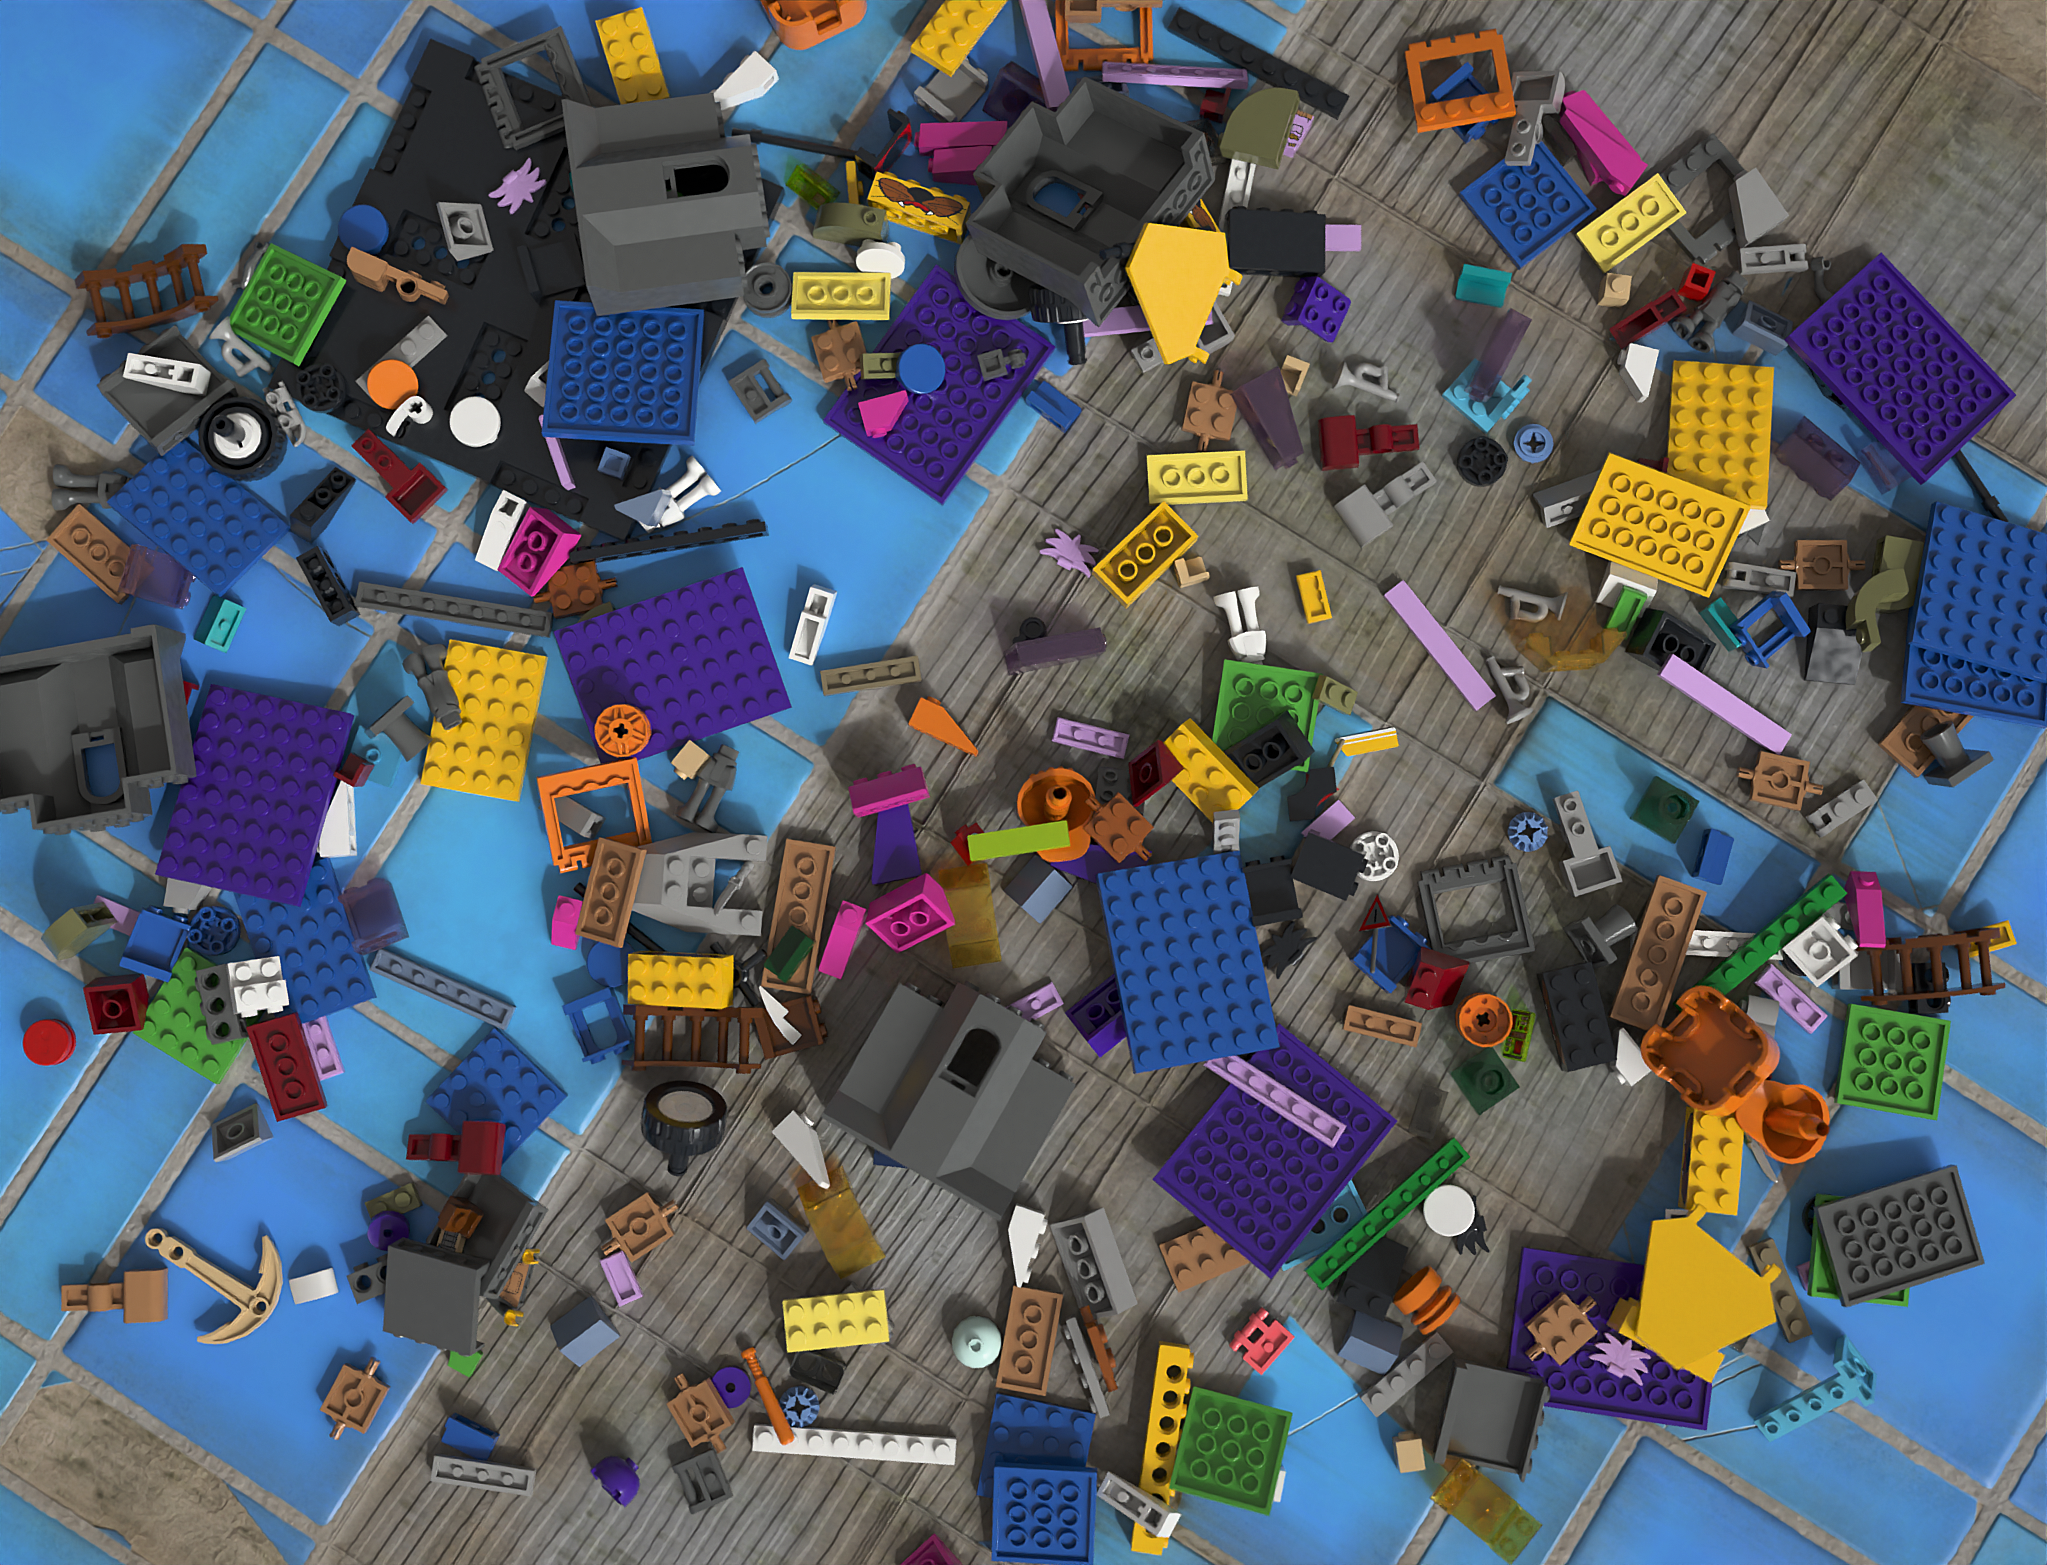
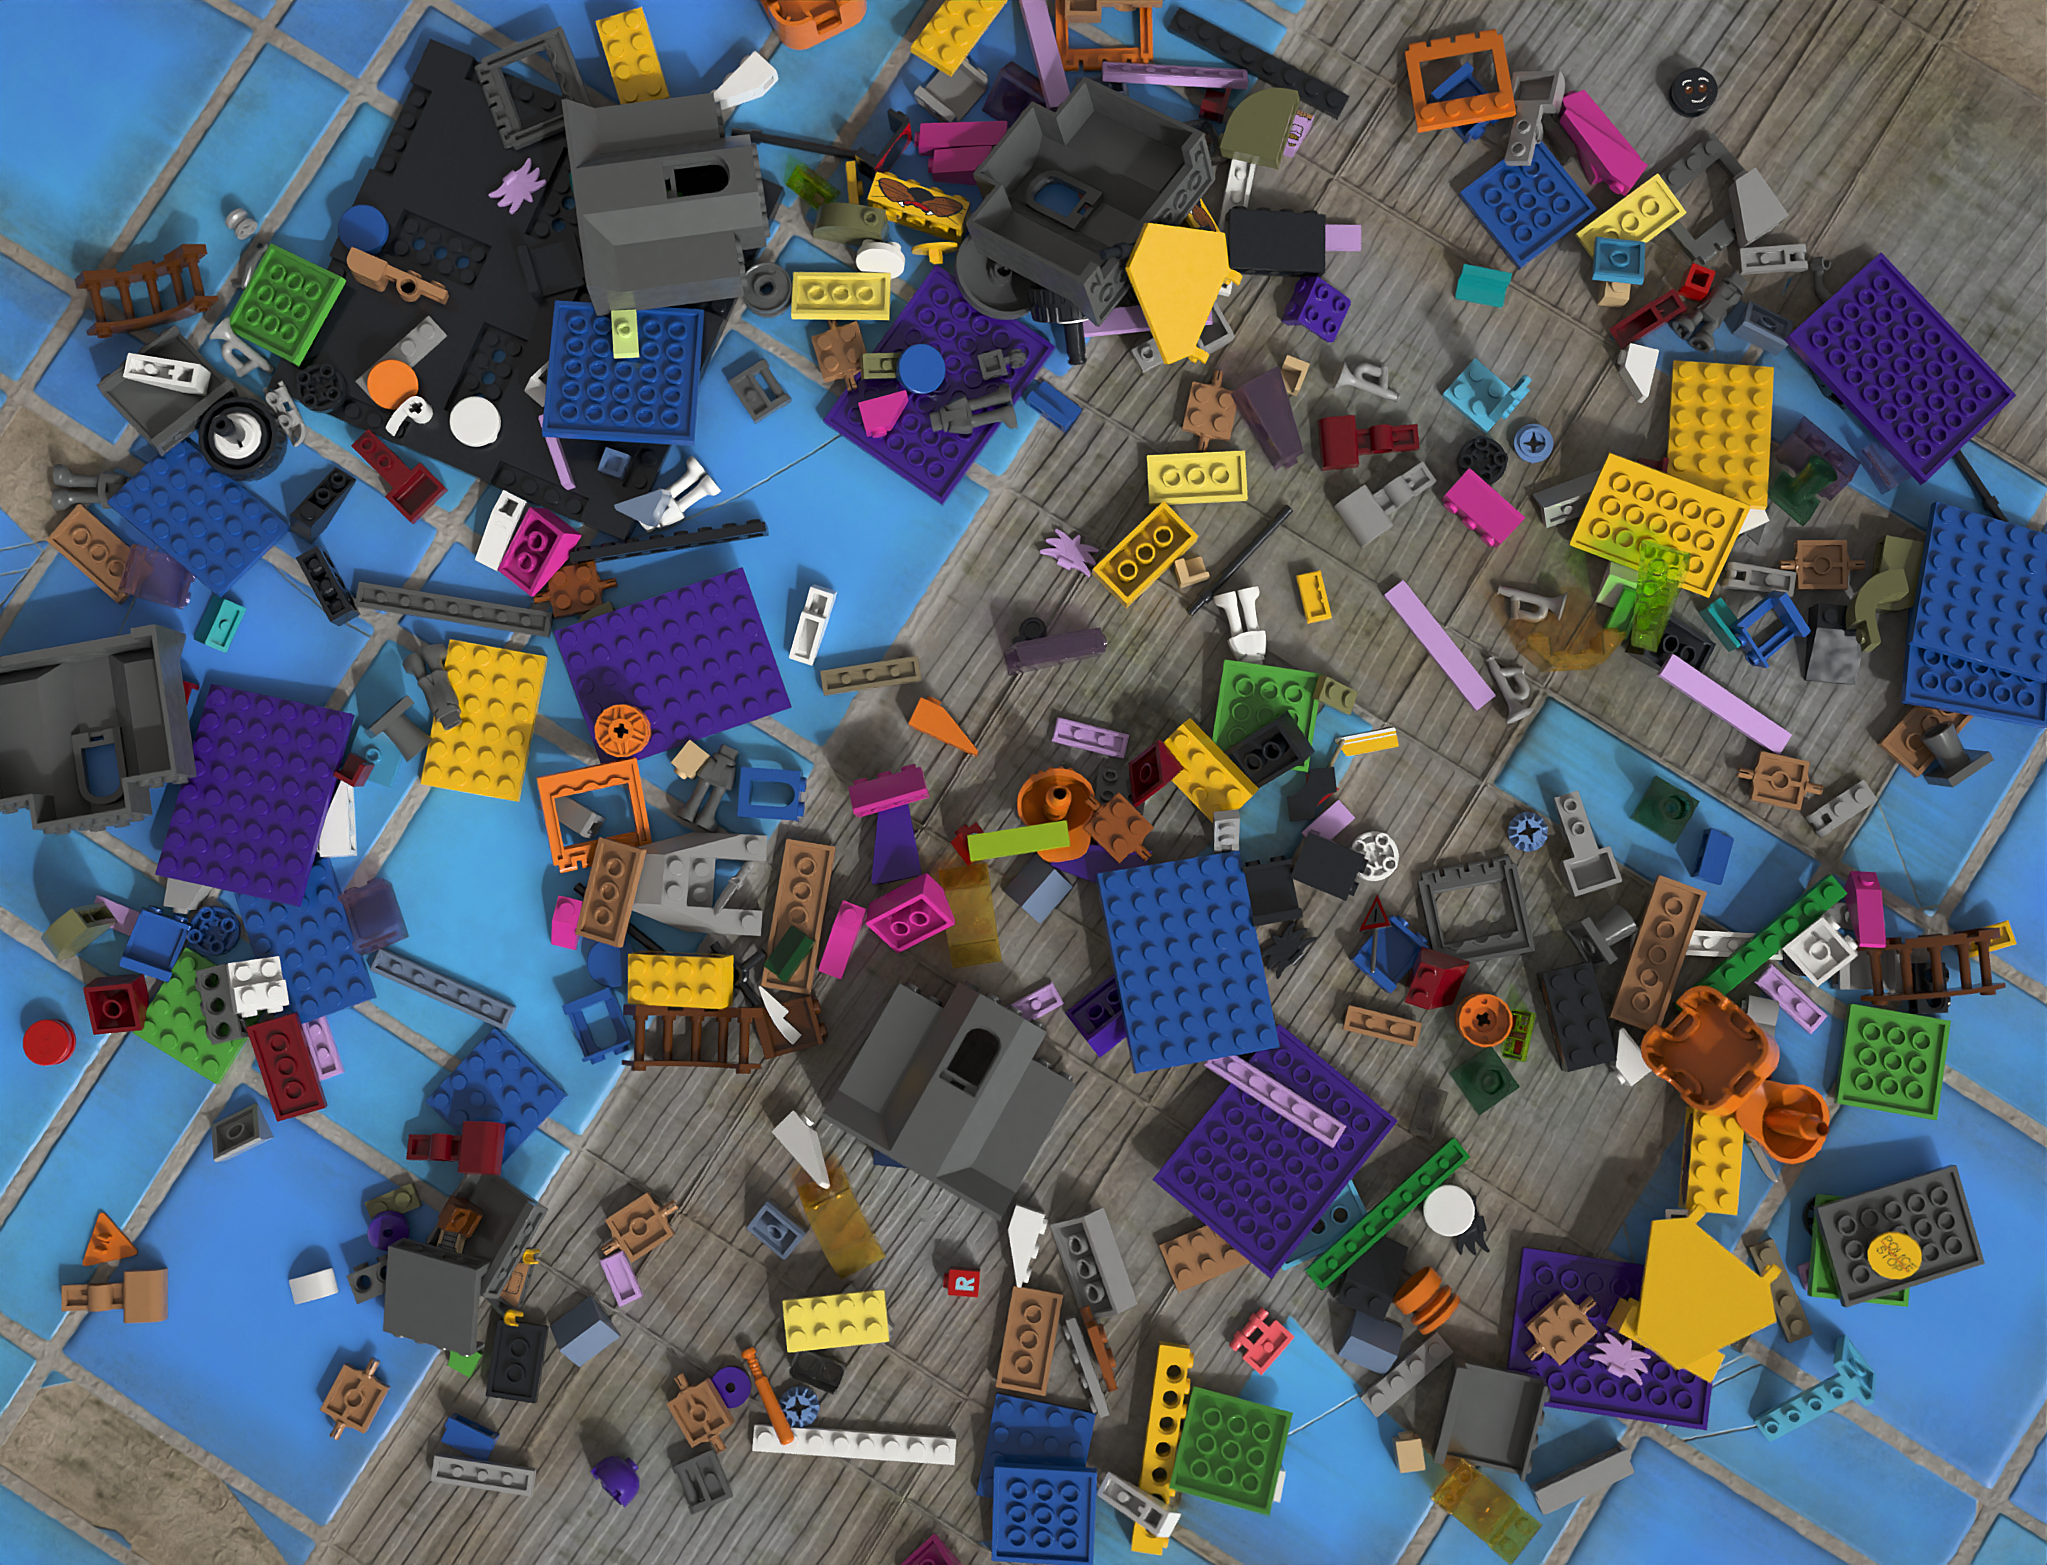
tan piece [145,1228,283,1344] -> none
light grey slope [436,202,493,261] -> none
black wheel [641,1080,727,1176] -> none
light aqua cylinder [951,1316,1002,1368] -> none
clear purple slope [1464,308,1532,403] -> none
none -> orange piece [82,1213,138,1266]
none -> light grey wheel [225,208,257,240]
none -> black plate [485,1318,549,1404]
none -> yellowish green plate [611,309,639,359]
none -> blue panel [737,767,807,822]
none -> yellow piece [911,242,959,264]
none -> dark grey piece [929,383,1018,434]
none -> red brick [943,1266,980,1297]
none -> black bar [1186,505,1293,617]
none -> dark pink slope [1441,468,1525,548]
none -> light grey panel [1530,1444,1634,1515]
none -> dark azure plate [1592,237,1645,285]
none -> clear neon green wedge [1631,539,1691,652]
none -> black head [1668,68,1718,118]
none -> clear green plant [1766,455,1838,527]
none -> yellow piece [1867,1232,1922,1279]

